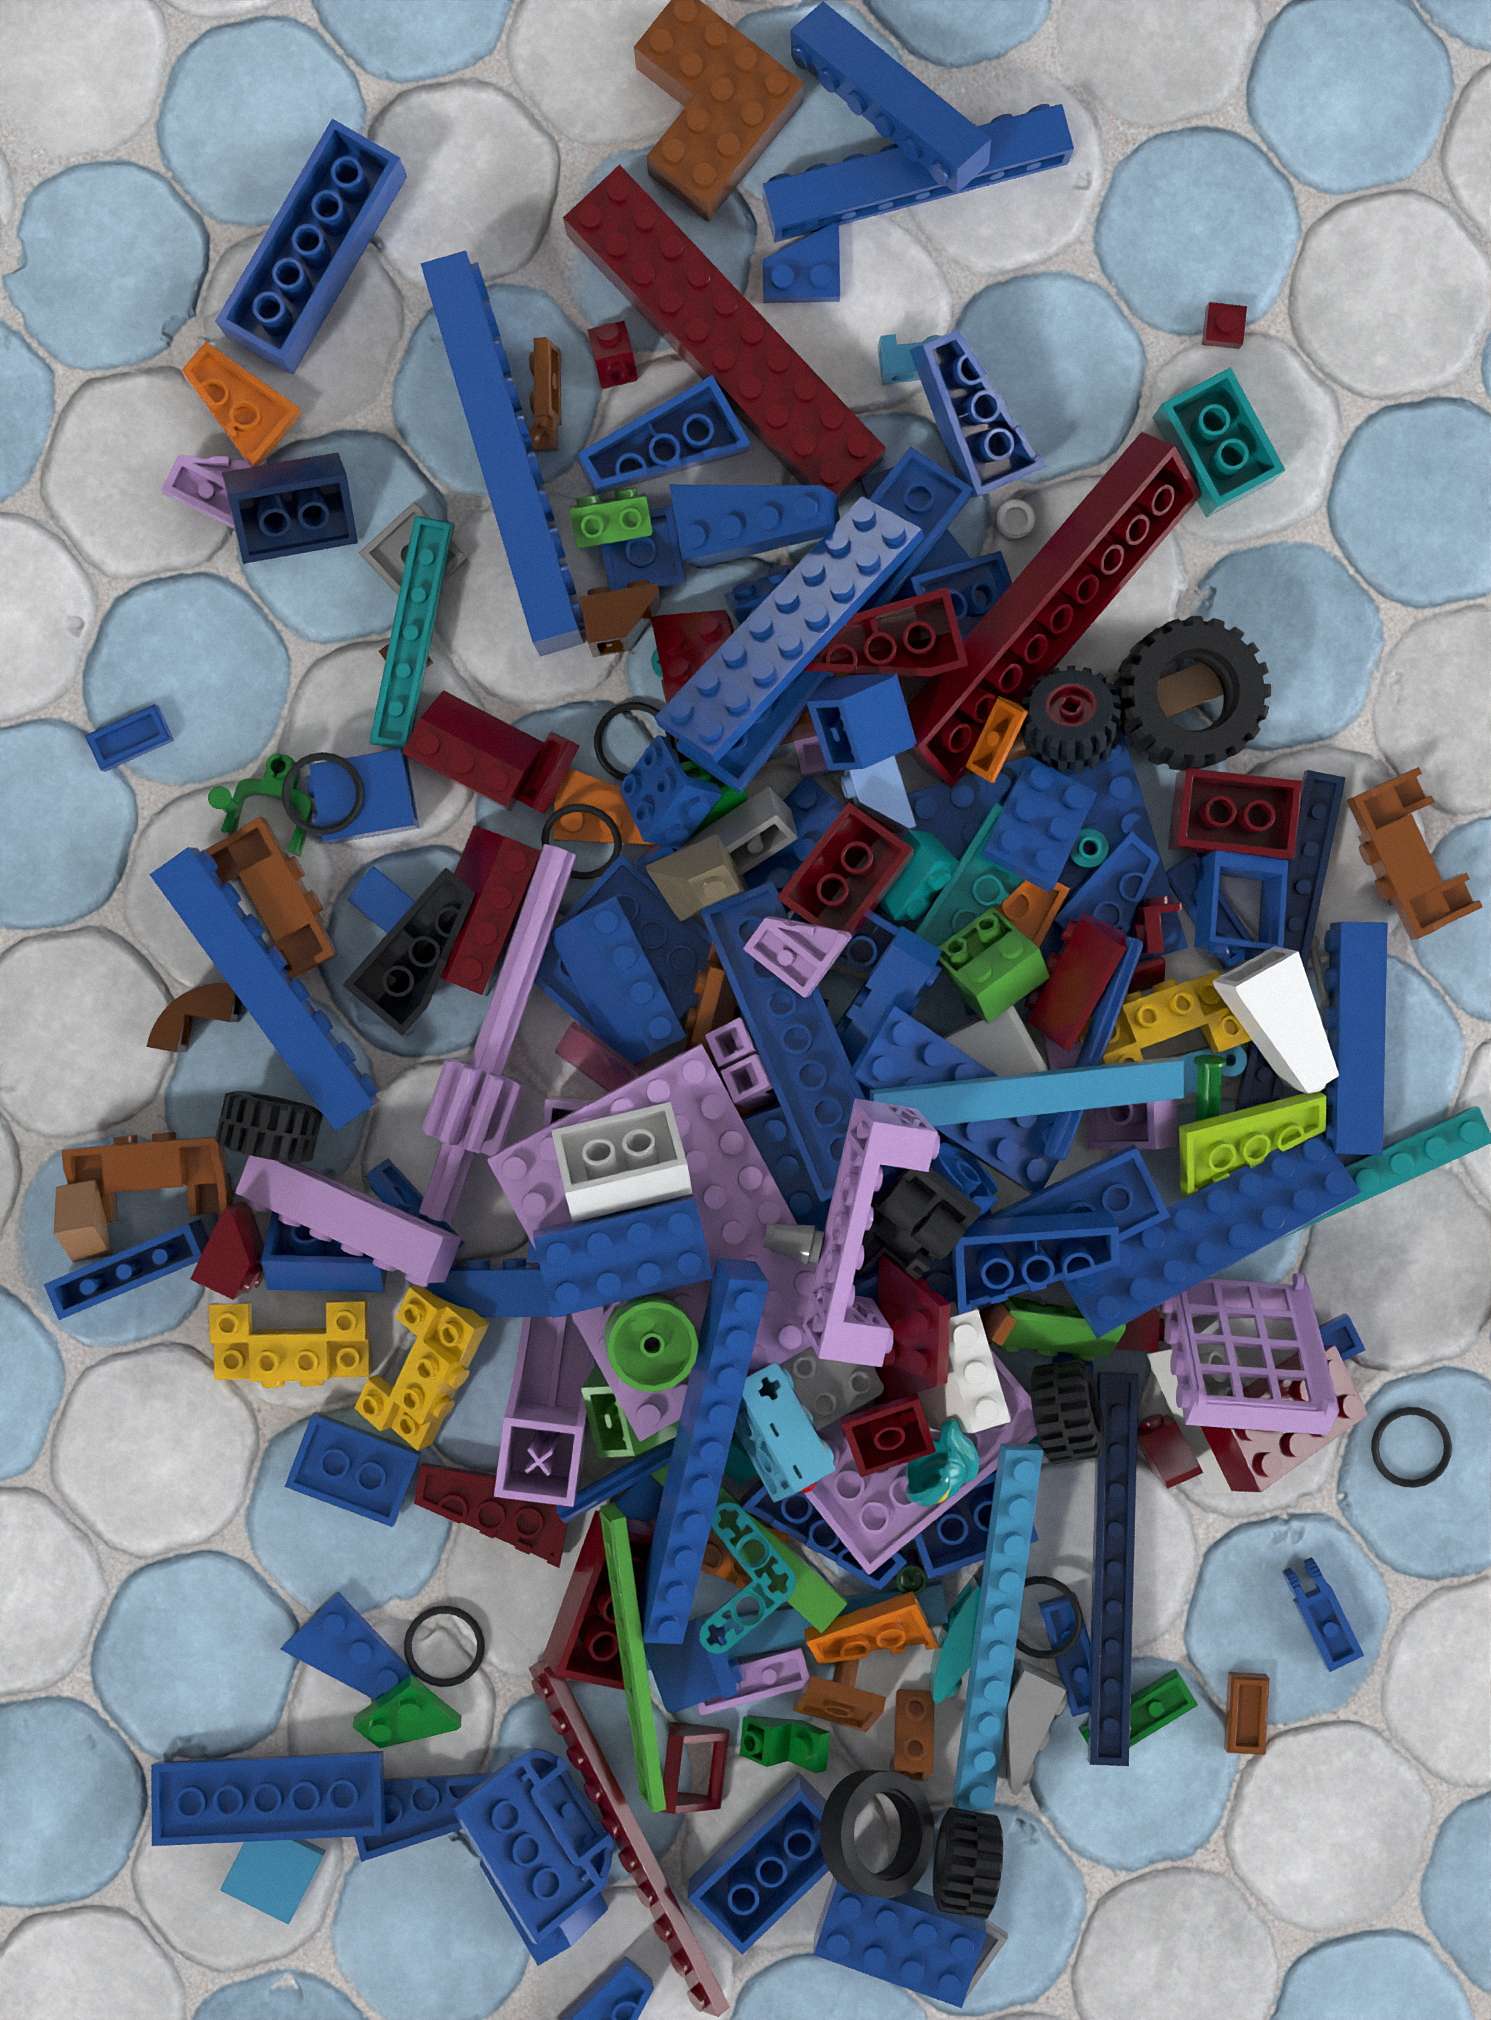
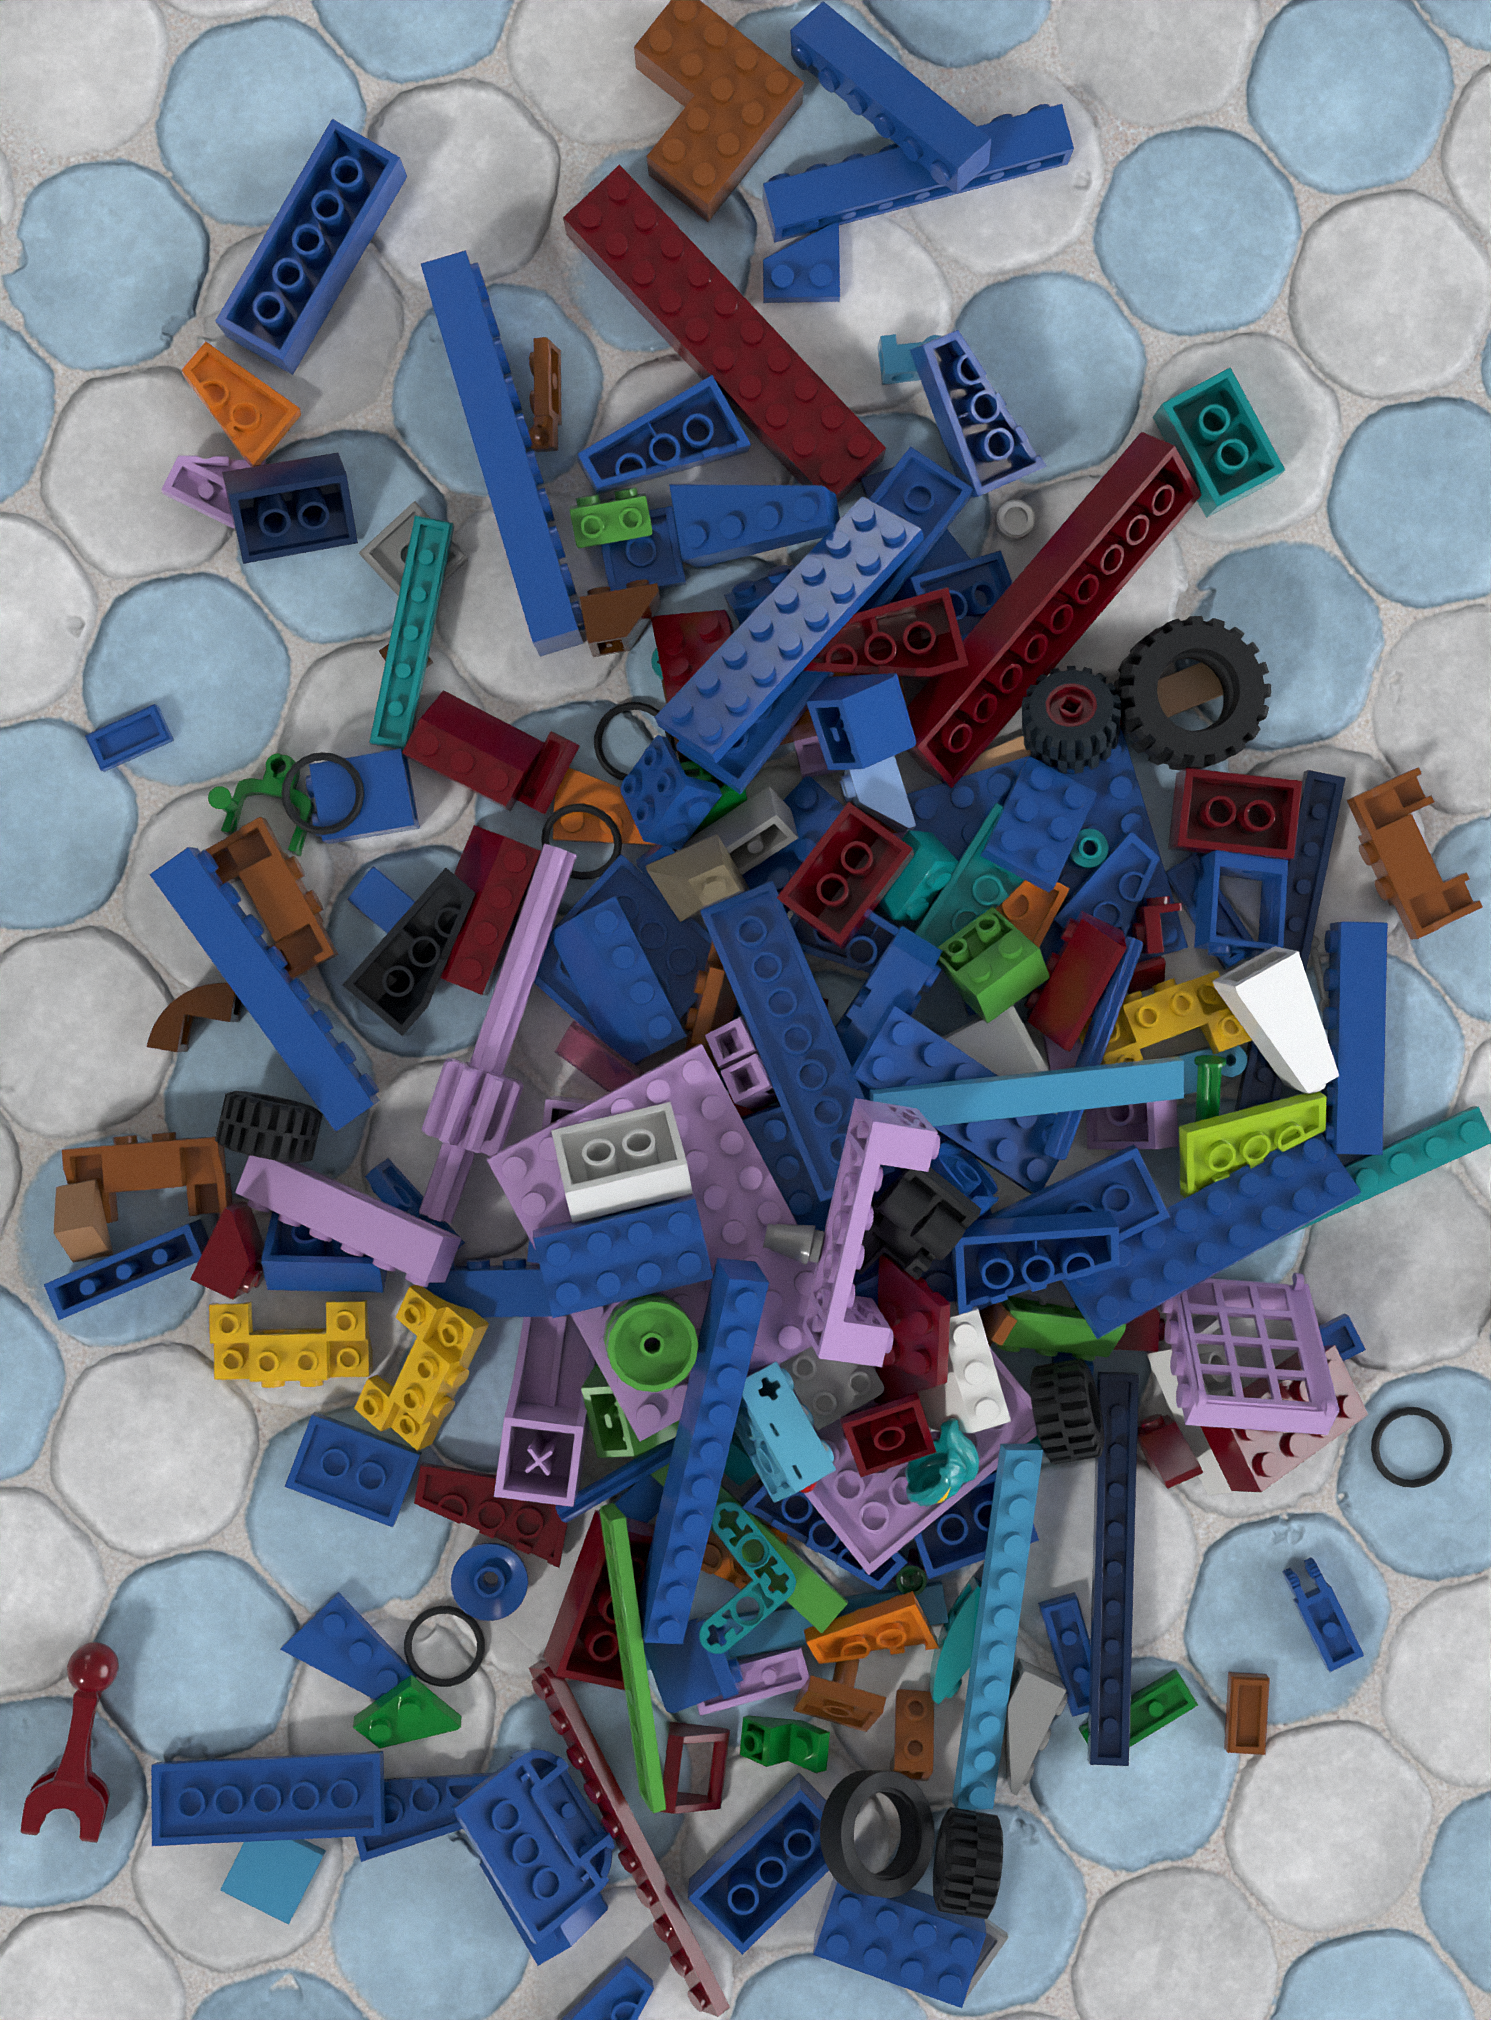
dark red bracket [587,320,638,389] -> none
lavender wing [743,916,853,998] -> none
orange slope [965,696,1028,783] -> none
black tyre [1016,1576,1083,1659] -> none
dark red plate [1202,302,1247,349] -> none
none -> dark red piece [21,1642,119,1843]
none -> blue dish [451,1543,528,1621]

